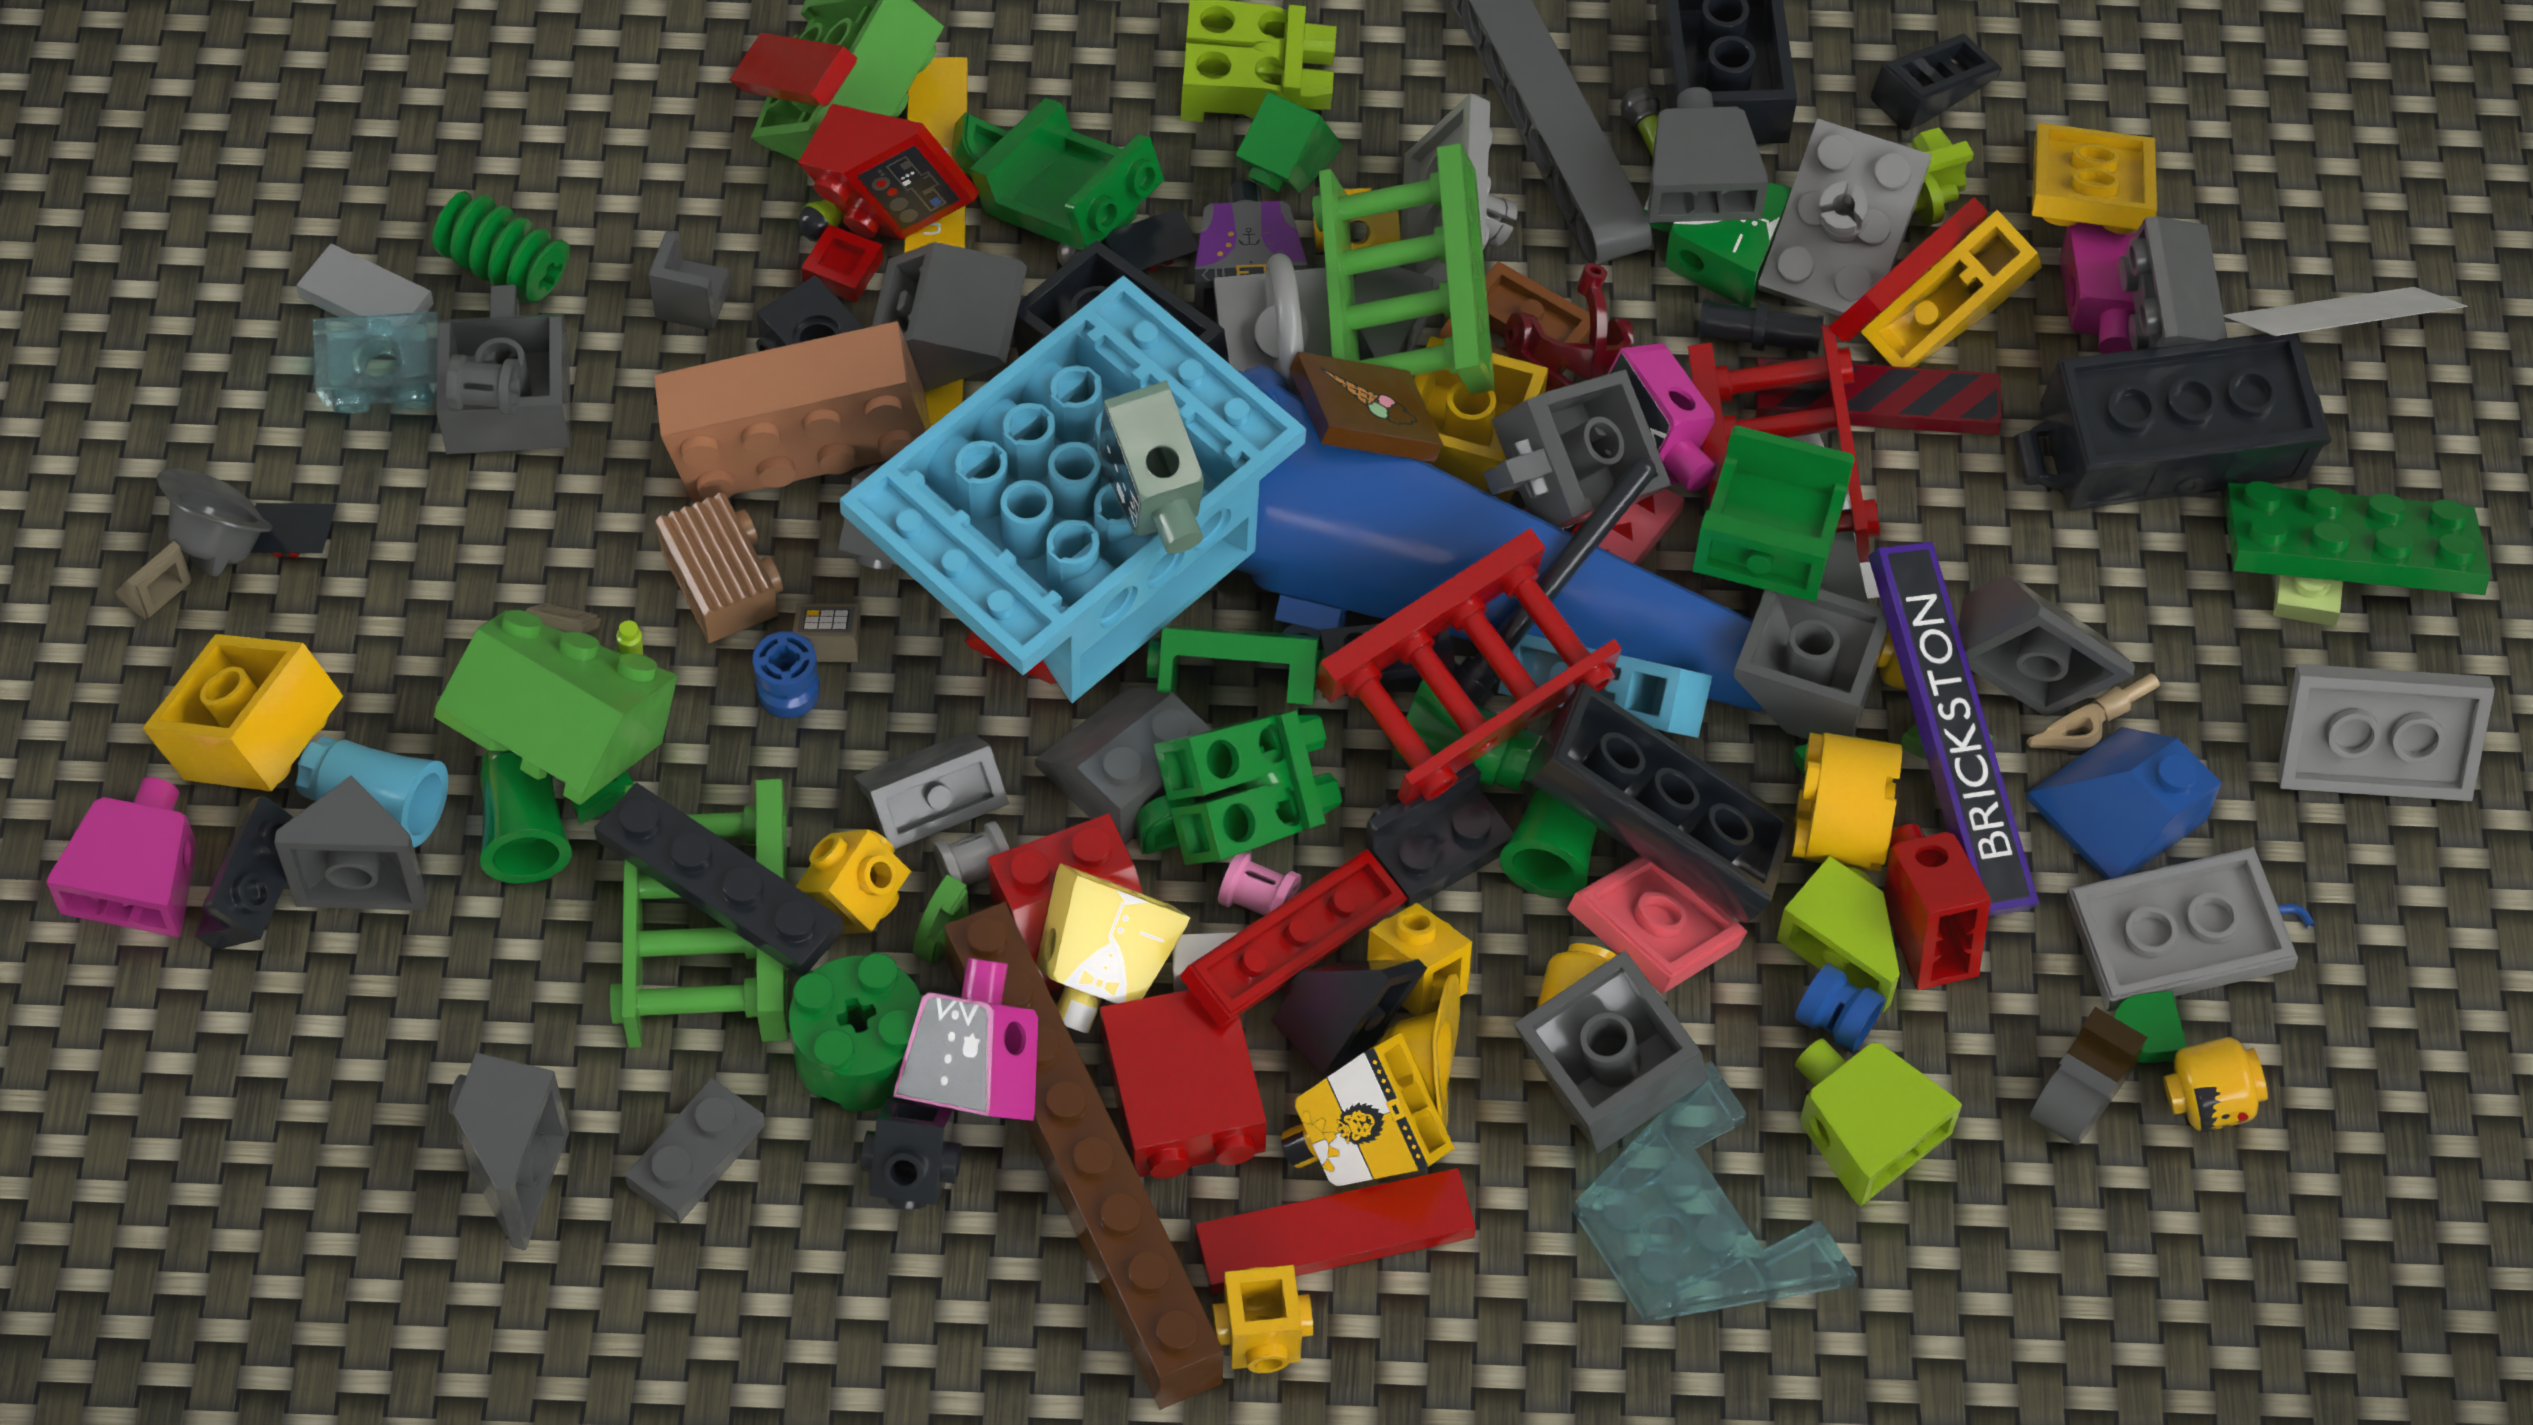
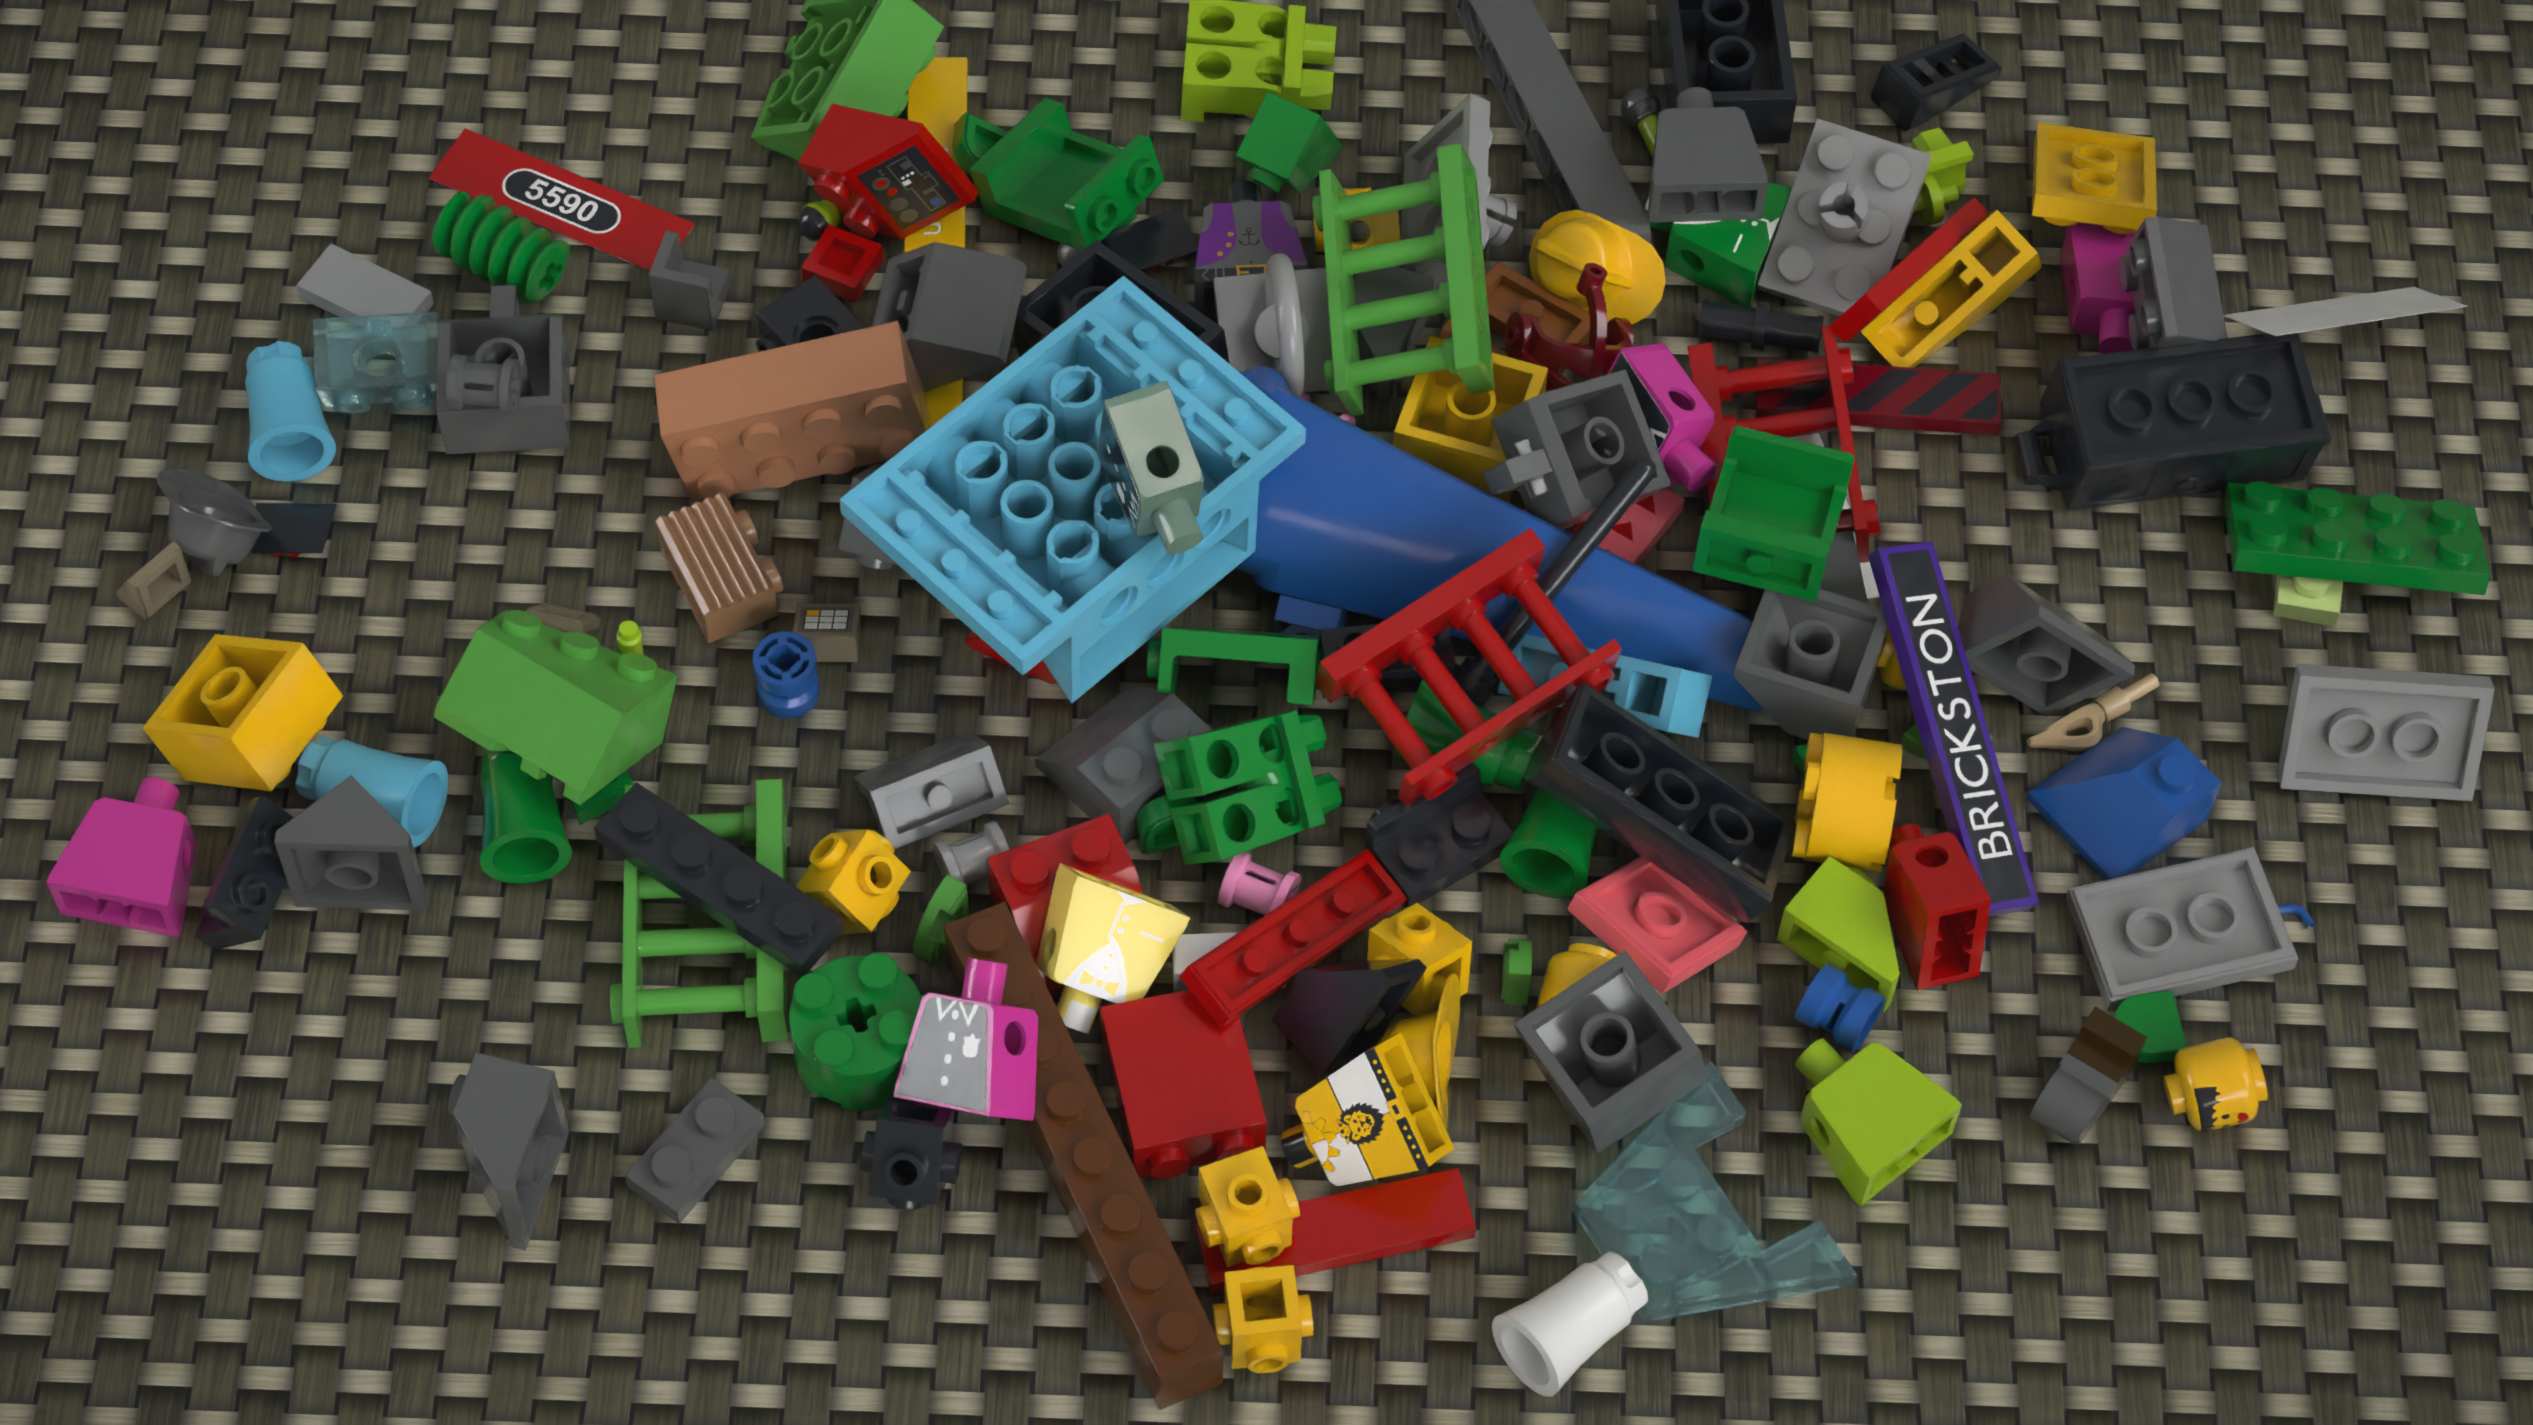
red tile [729,32,858,107] -> none
reddish brown tile [1290,351,1443,462] -> none
none -> medium azure plant [245,341,336,482]
none -> red sticker [428,128,695,271]
none -> yellow brick [1195,1146,1300,1267]
none -> white plant [1492,1251,1648,1397]
none -> bright green tile [1501,939,1532,1006]
none -> yellow piece [1529,210,1666,325]

